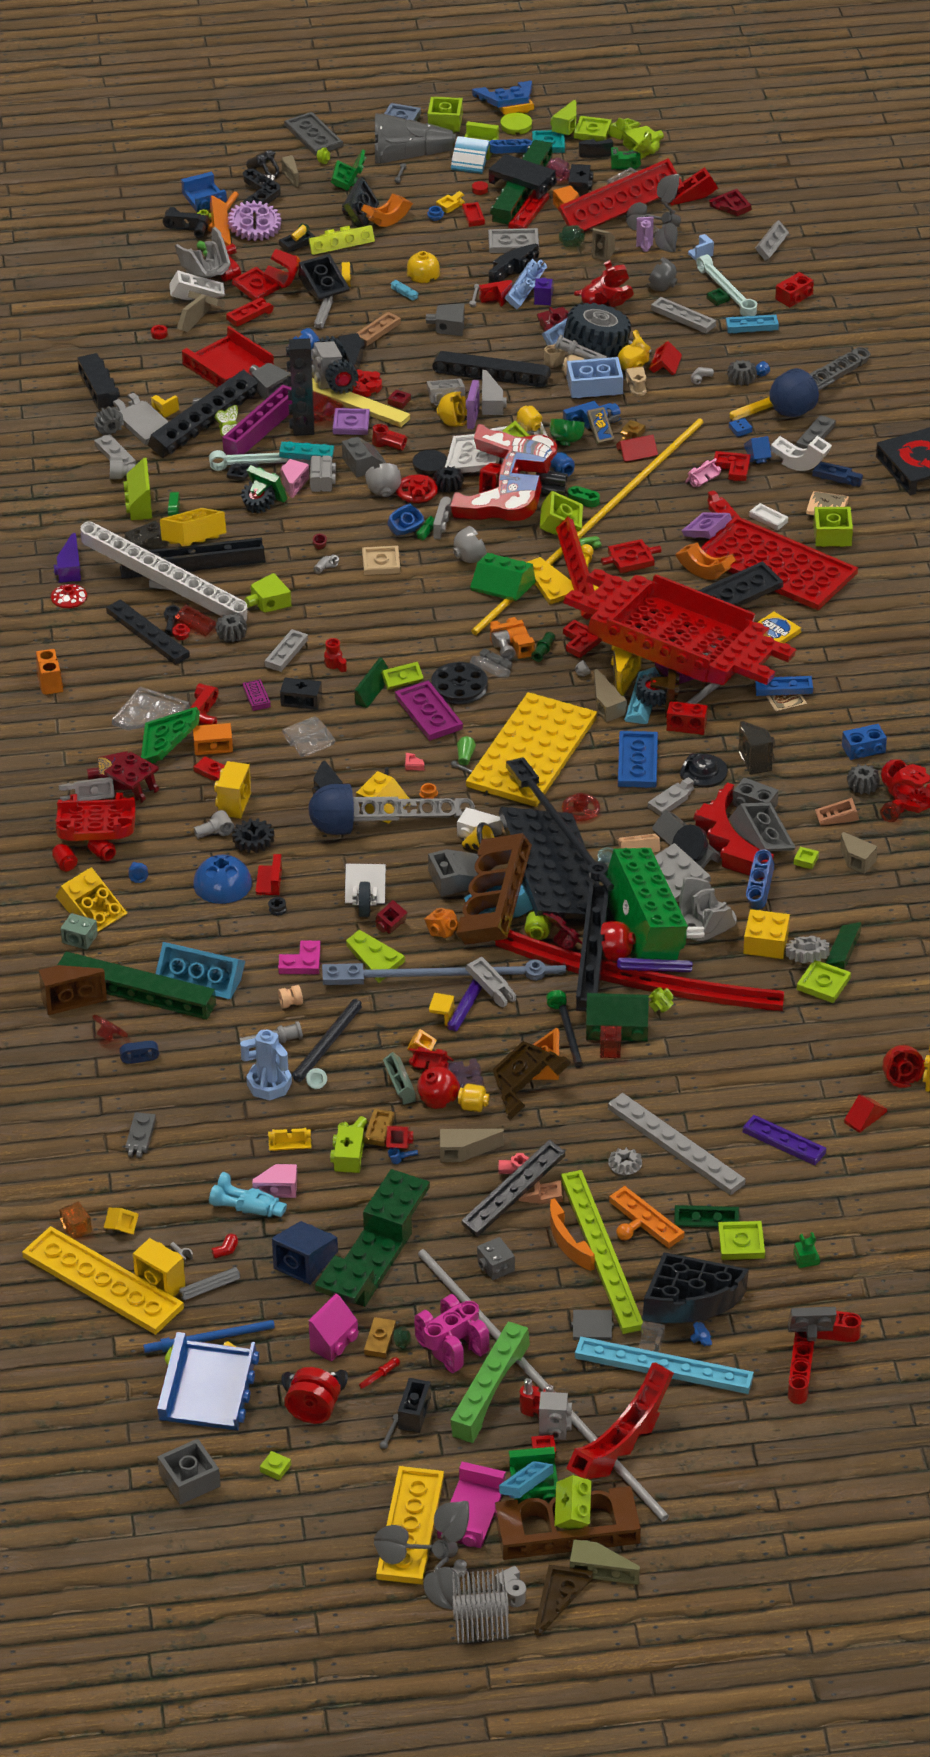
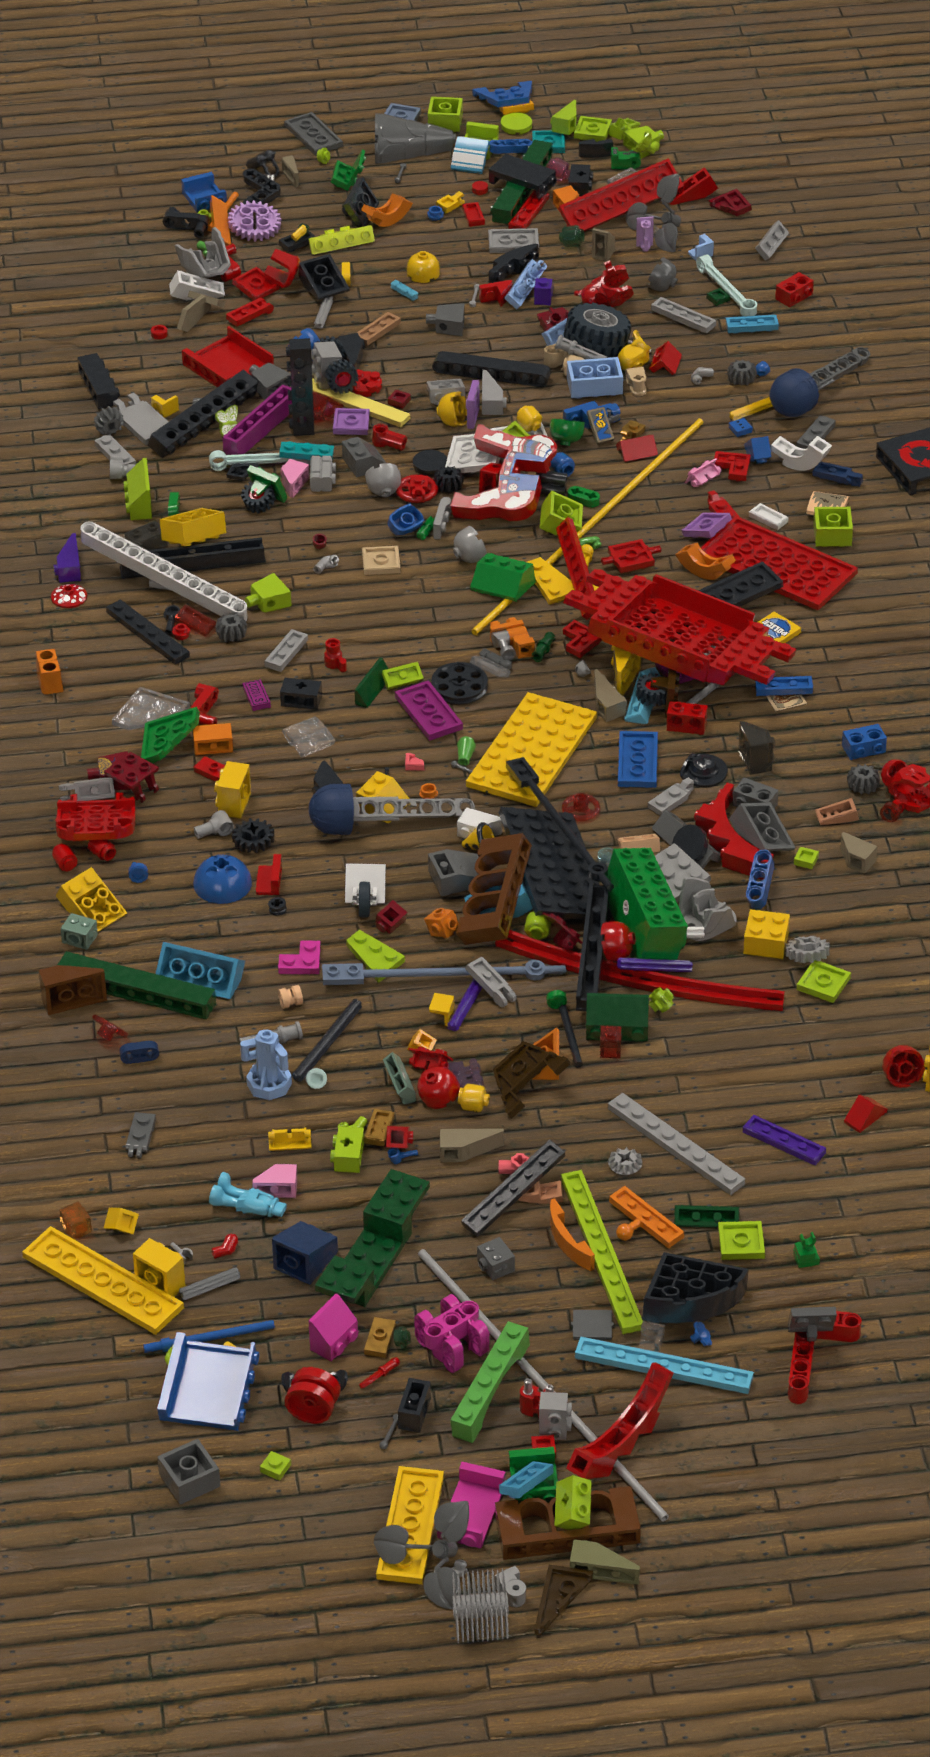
dark green slope [826,922,862,970] -> none

